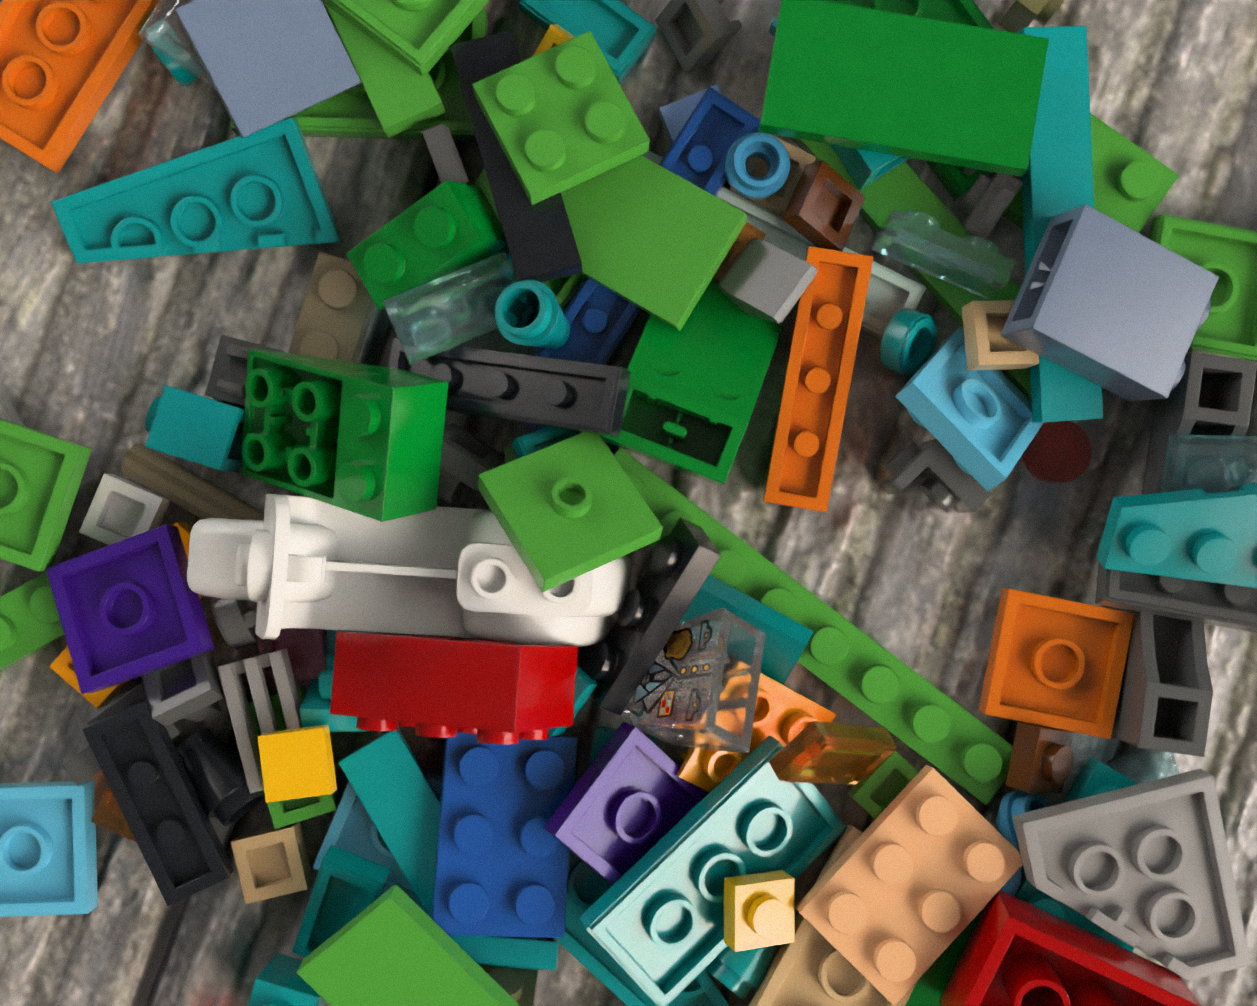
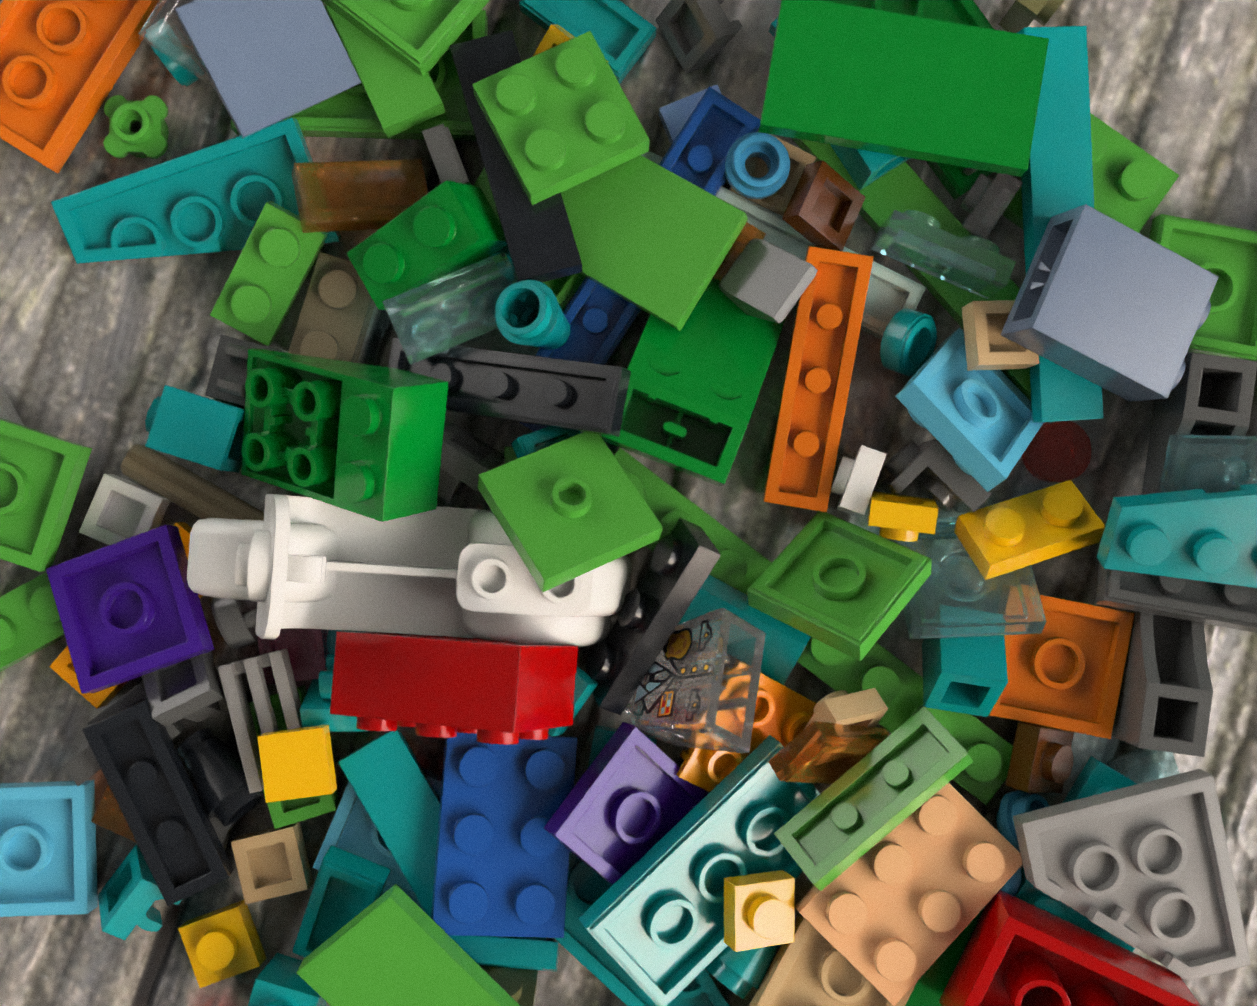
none -> teal tile [98,844,182,940]
none -> bright green plate [103,95,169,159]
none -> yellow plate [178,900,266,988]
none -> bright green plate [210,201,329,346]
none -> clear orange tile [292,159,428,233]
none -> bright green plate [747,511,932,661]
none -> bright green plate [774,706,973,891]
none -> tan plate [799,688,888,758]
none -> white plate [831,445,887,518]
none -> yellow plate [867,491,939,542]
none -> clear light blue tile [890,517,1047,639]
none -> teal brick [922,607,1008,717]
none -> yellow plate [954,480,1105,580]

